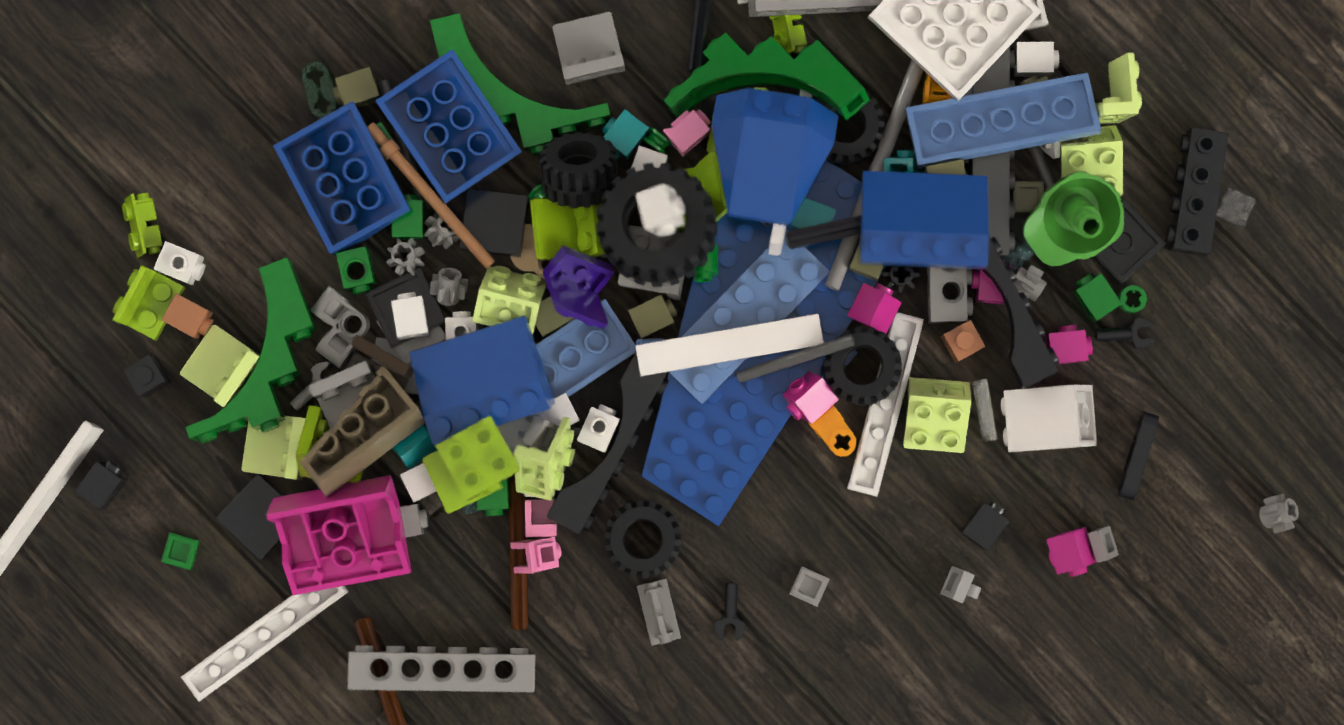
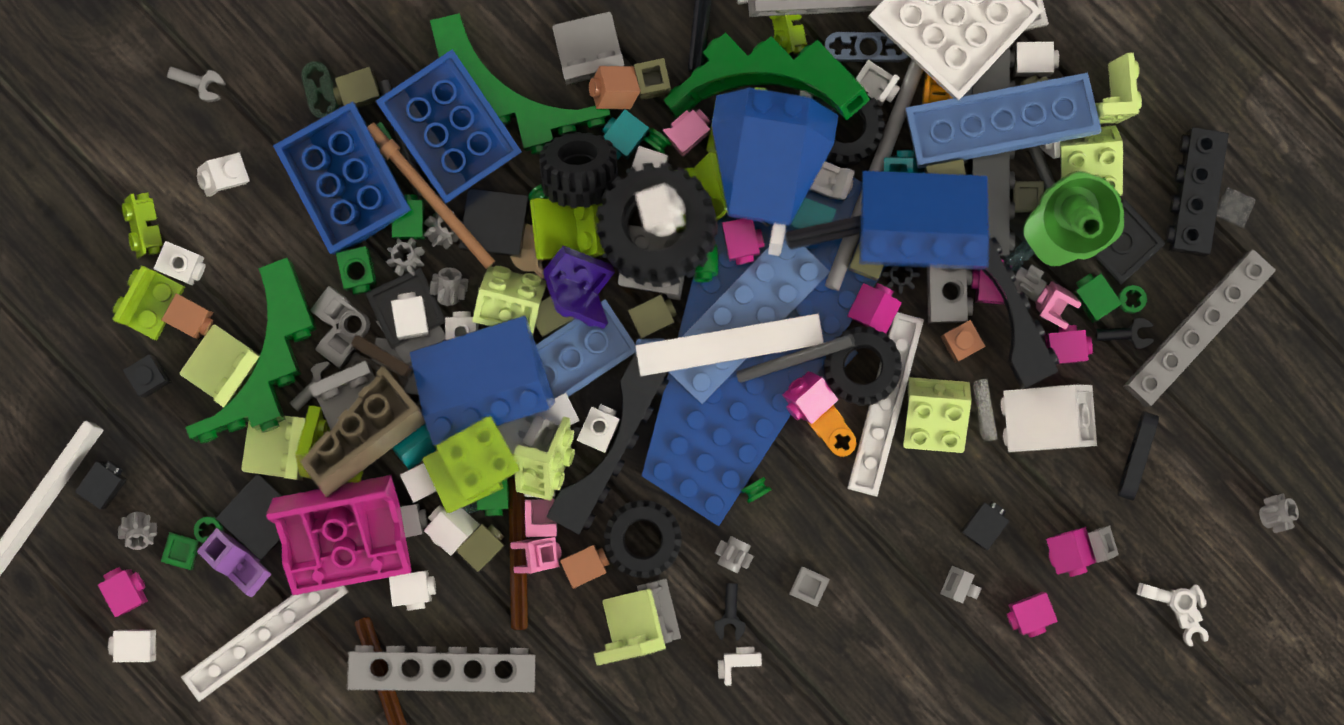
none -> dark pink brick [98,567,148,617]
none -> white brick [108,630,156,662]
none -> light grey gear [118,512,157,550]
none -> light grey bar [167,66,226,102]
none -> green bush [194,517,224,544]
none -> white bracket [197,152,250,197]
none -> medium lavender brick [197,528,271,598]
none -> white brick [389,570,436,611]
none -> white brick [424,505,480,556]
none -> olive brick [456,524,506,572]
none -> nougat brick [560,544,610,588]
none -> nougat brick [589,66,640,109]
none -> yellowish green bracket [594,589,666,665]
none -> olive brick [634,58,671,100]
none -> light grey gear [715,536,754,574]
none -> white bracket [718,646,762,686]
none -> dark pink brick [722,219,764,265]
none -> green bush [741,477,772,504]
none -> white bracket [810,161,855,200]
none -> sand blue beam [824,32,909,62]
none -> white bracket [856,60,901,106]
none -> dark pink brick [1006,592,1058,638]
none -> bright pink window [1035,281,1082,330]
none -> light grey brick [1123,249,1276,407]
none -> white piece [1136,582,1209,646]

